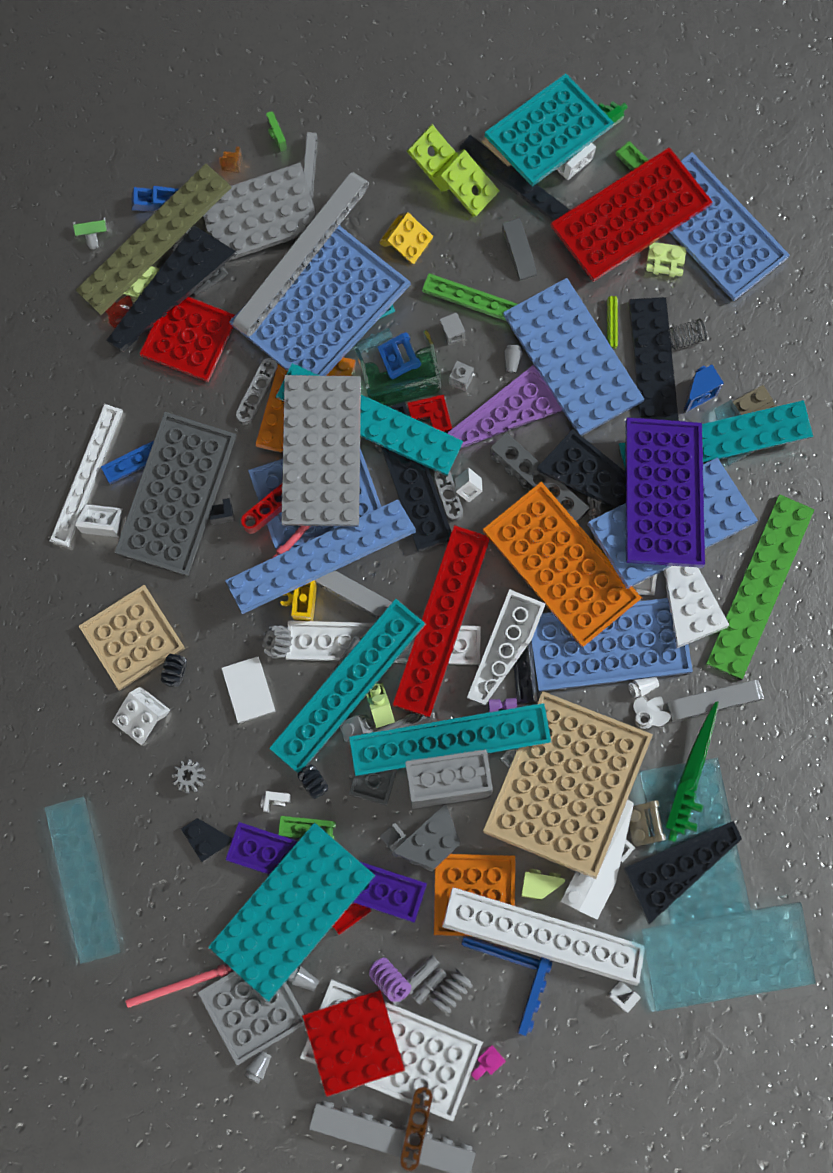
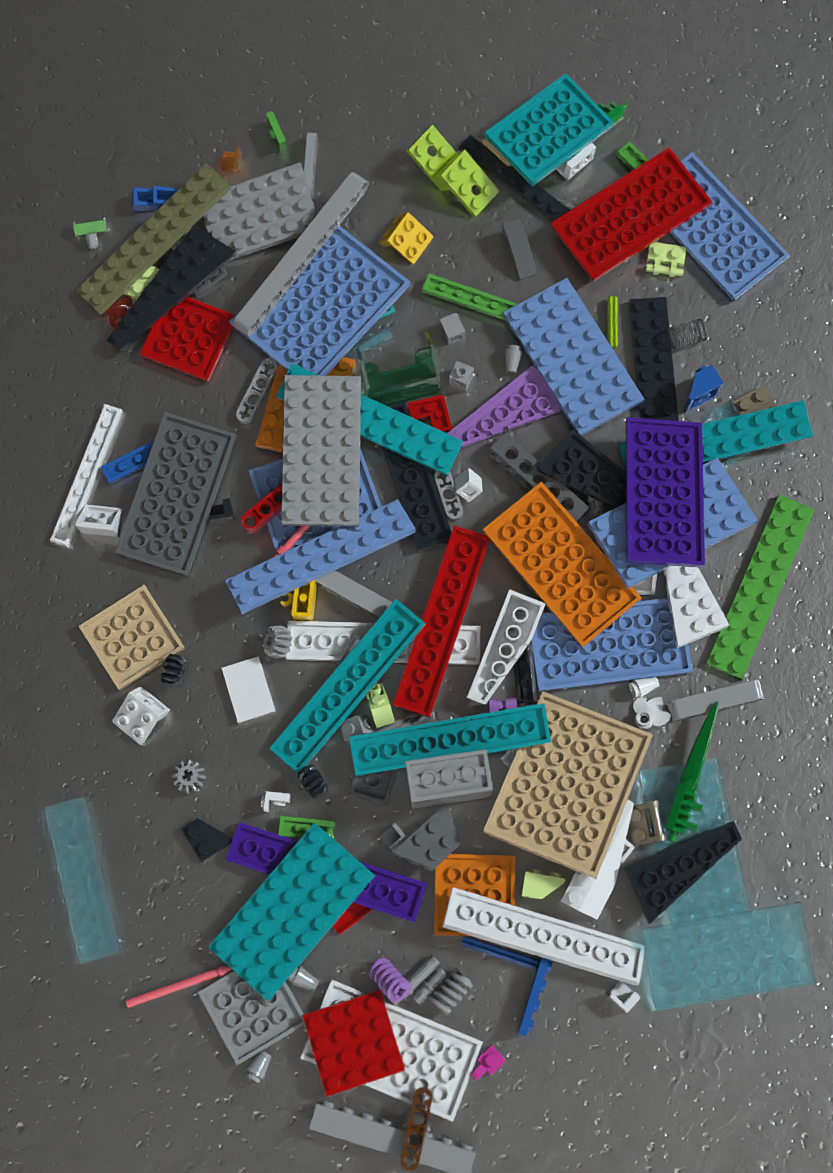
blue plate [377,333,421,380] -> none

